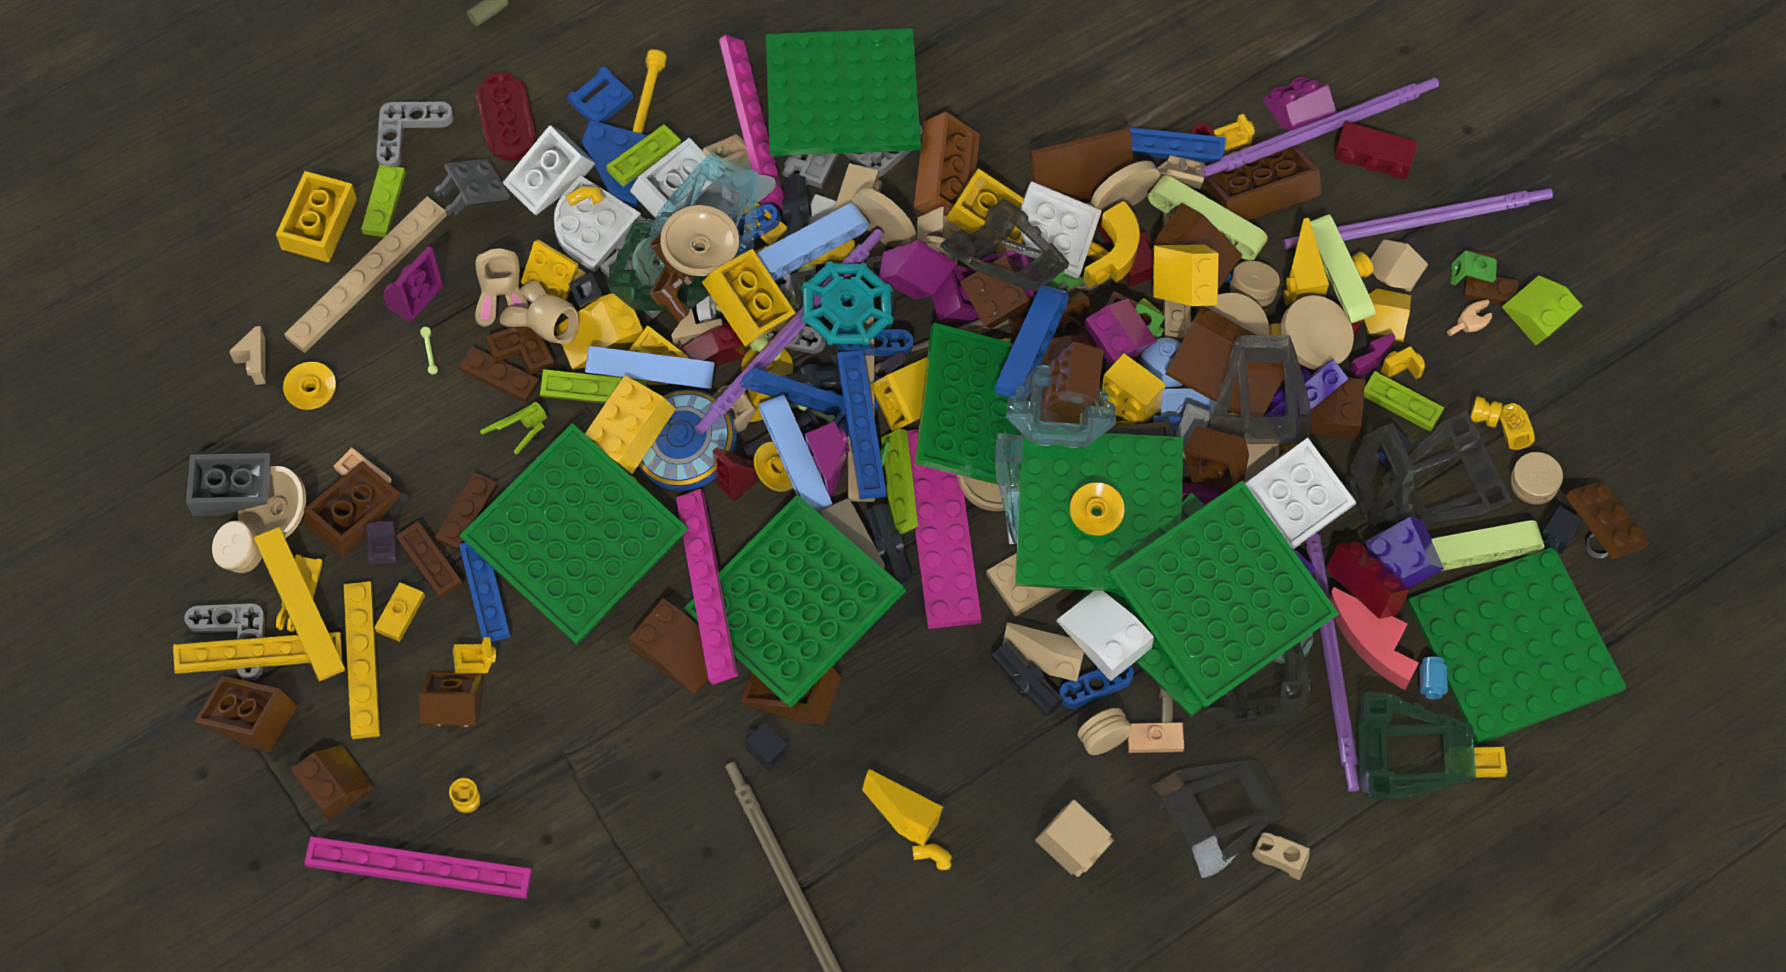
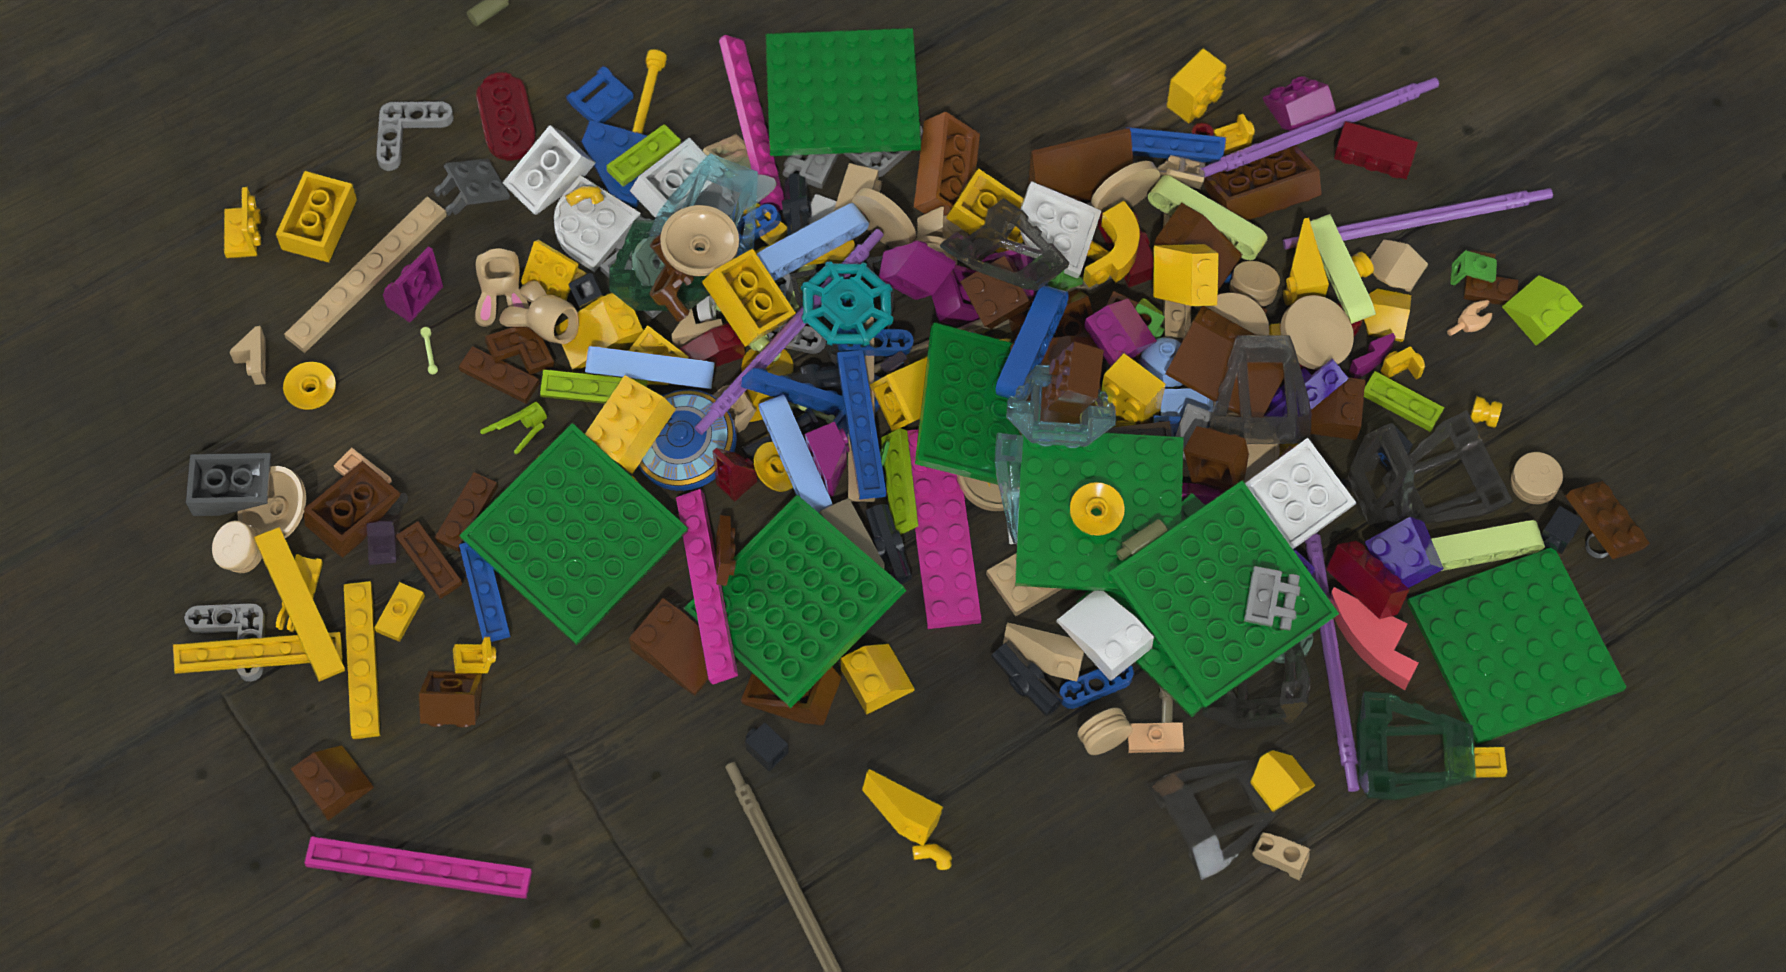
reddish brown slope [194,676,298,753] -> none
lime plate [361,165,406,237] -> none
yellow wheel [449,778,481,813] -> none
tan piece [1035,800,1114,877] -> none
dark azure brick [1419,657,1448,699] -> none
yellow rock [1499,403,1535,450] -> none
none -> yellow bracket [224,187,261,258]
none -> reddish brown plate [716,515,735,586]
none -> yellow slope [841,644,915,715]
none -> olive cylinder [1116,519,1168,561]
none -> yellow brick [1167,48,1226,124]
none -> light grey plate [1244,566,1301,630]
none -> yellow slope [1250,750,1315,812]

